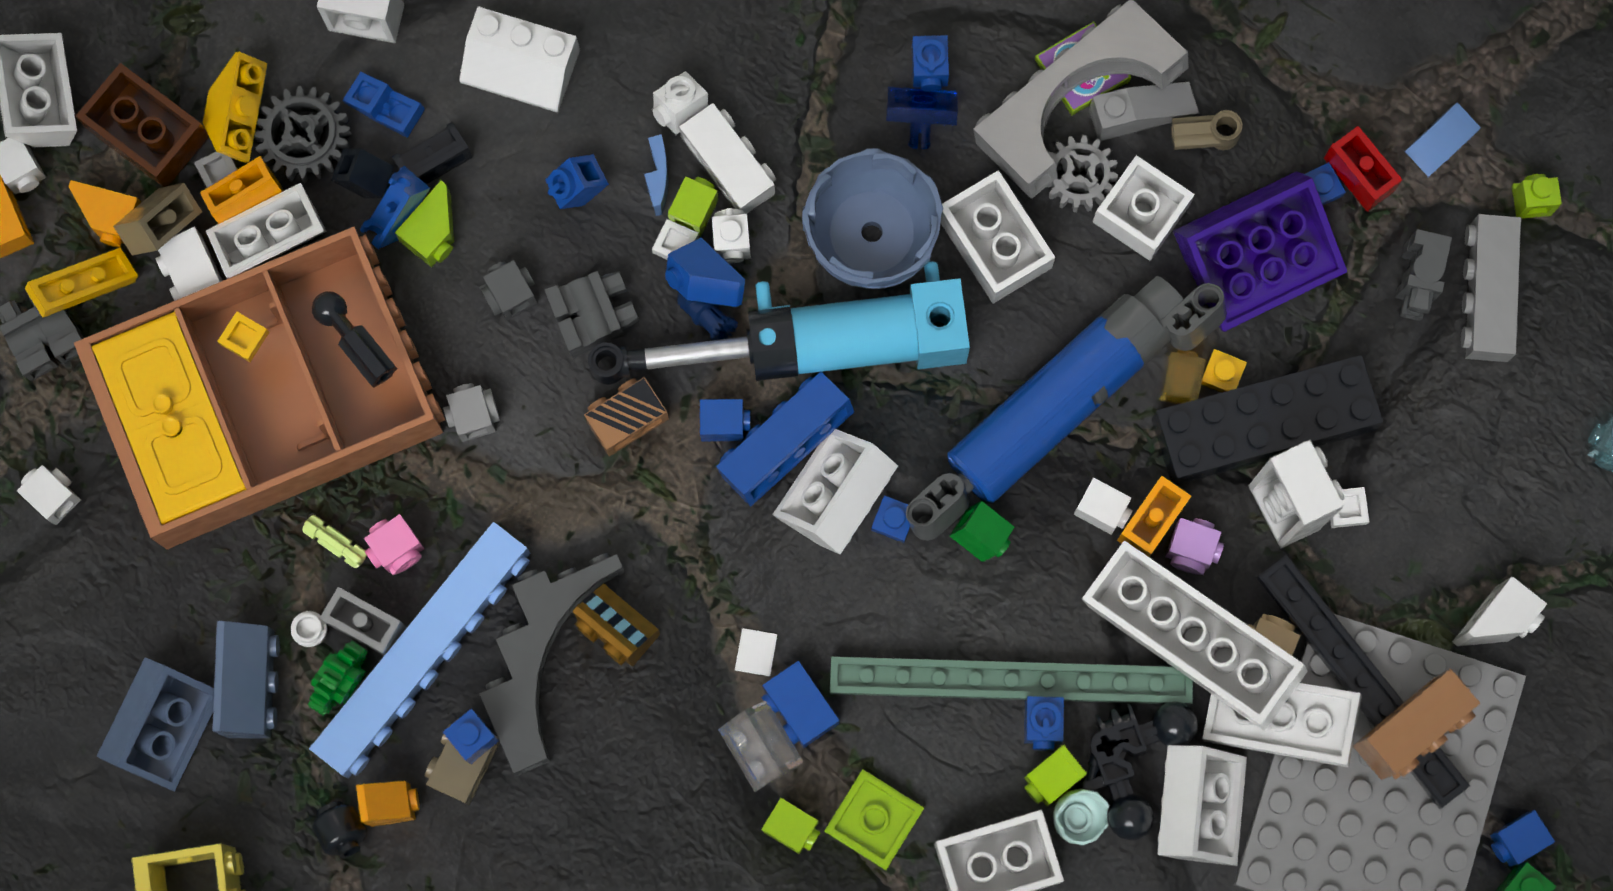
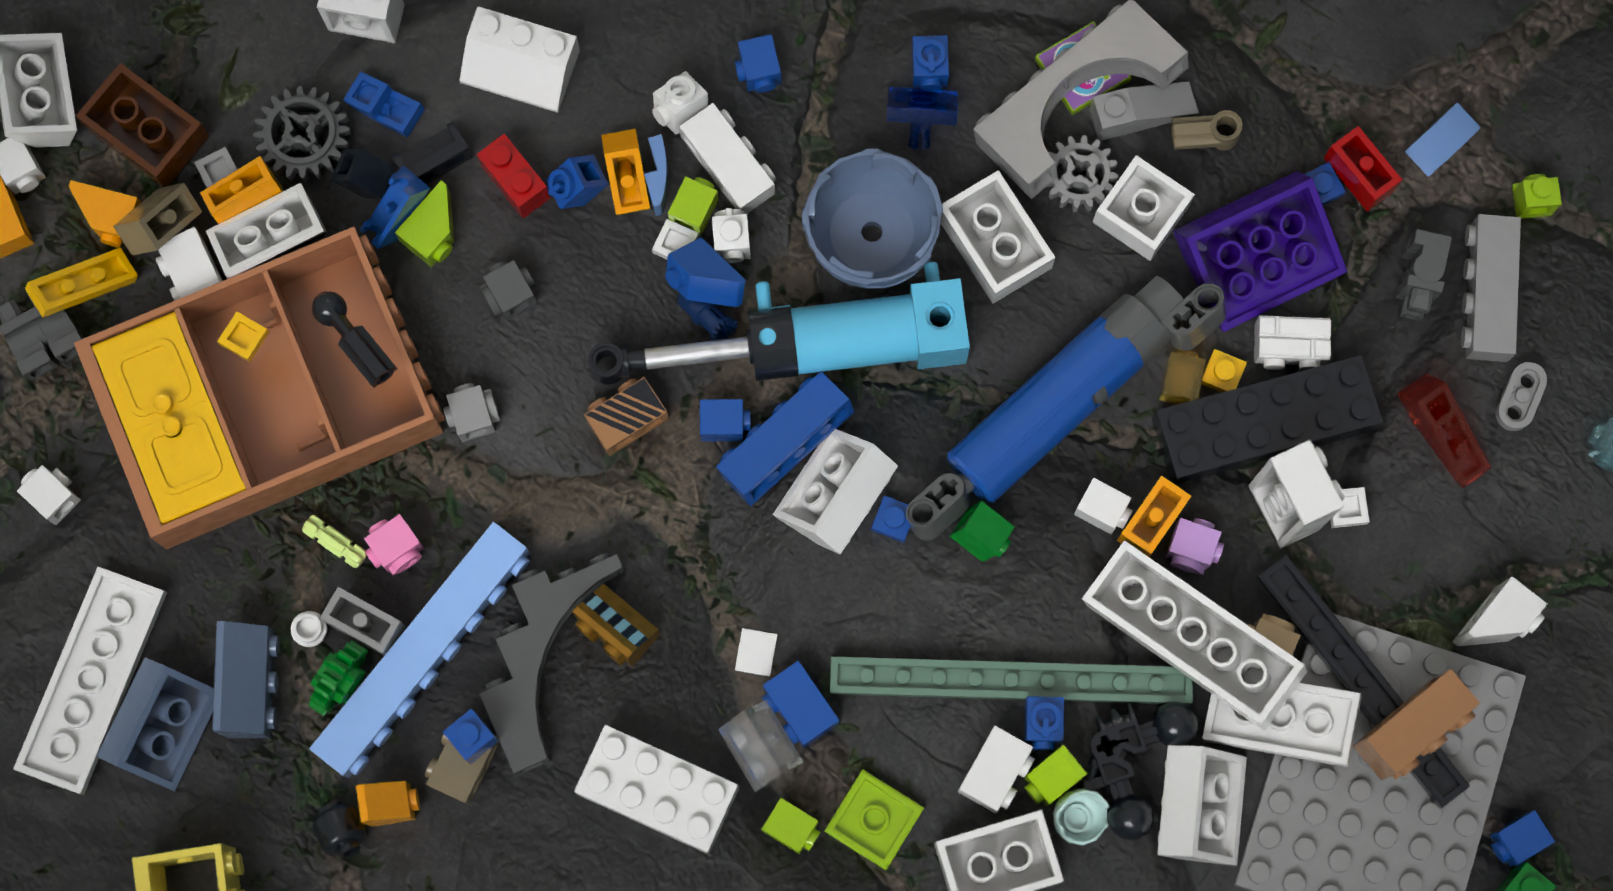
yellow slope [203,52,268,163] -> none
dark grey hips [544,271,639,359] -> none
none -> white plate [13,567,167,795]
none -> red brick [476,134,550,219]
none -> white brick [574,725,739,854]
none -> light orange slope [601,129,650,215]
none -> blue brick [735,34,781,93]
none -> white brick [958,726,1034,814]
none -> white brick [1254,315,1331,371]
none -> clear red slope [1397,374,1491,488]
none -> light grey plate [1495,362,1547,431]

